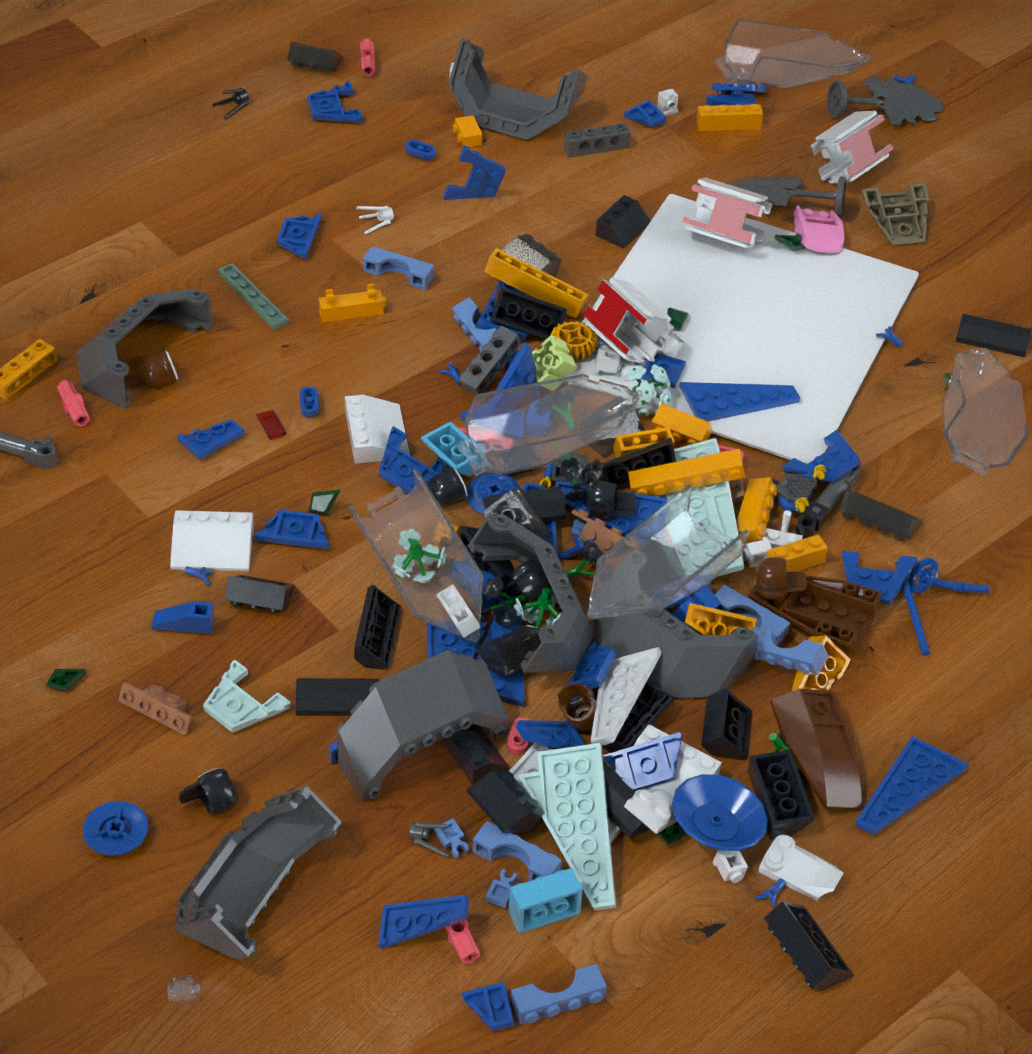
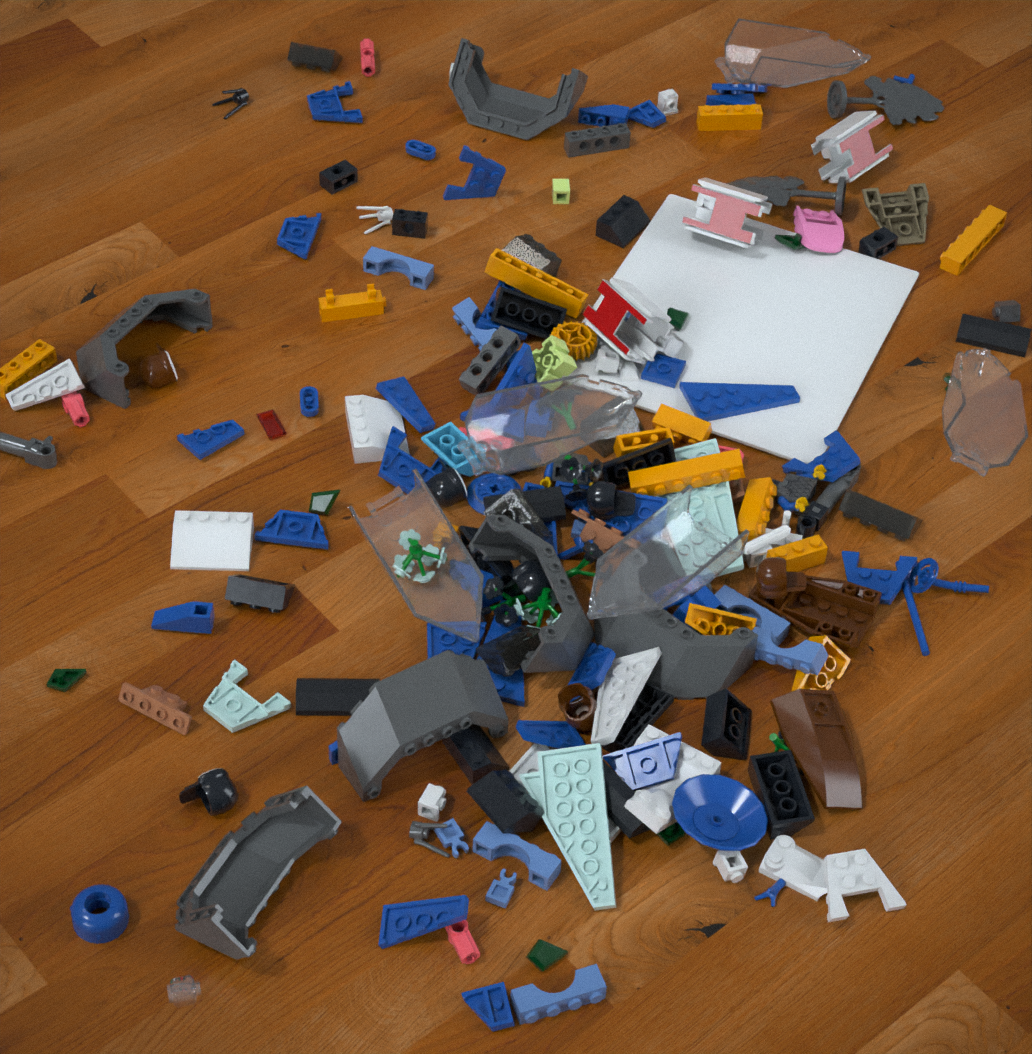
blue piece [83,801,148,856] -> none
blue bar [184,566,213,586] -> none
sand green tile [218,263,289,330] -> none
black piece [354,585,401,670] -> none
white slope [436,584,481,638] -> none
blue bar [440,362,461,385] -> none
light orange brick [452,115,482,148] -> none
coral plate [507,717,529,755] -> none
medium azure brick [509,868,583,934] -> none
light aqua plant [626,364,671,417] -> none
black slope [764,901,854,990] -> none
blue wing [855,736,969,835] -> none
blue bar [876,326,903,347] -> none
none -> white wing [6,358,85,411]
none -> blue piece [70,884,129,944]
none -> black brick [319,160,358,195]
none -> blue wing [375,376,435,433]
none -> black brick [392,209,428,239]
none -> white brick [418,783,446,822]
none -> dark green piece [526,939,568,972]
none -> yellowish green brick [552,179,570,204]
none -> blue slope [578,104,629,127]
none -> white axle [741,524,791,555]
none -> white wing [824,849,907,922]
none -> black brick [858,227,898,259]
none -> light orange brick [940,205,1007,276]
none -> flat silver brick [992,300,1021,323]

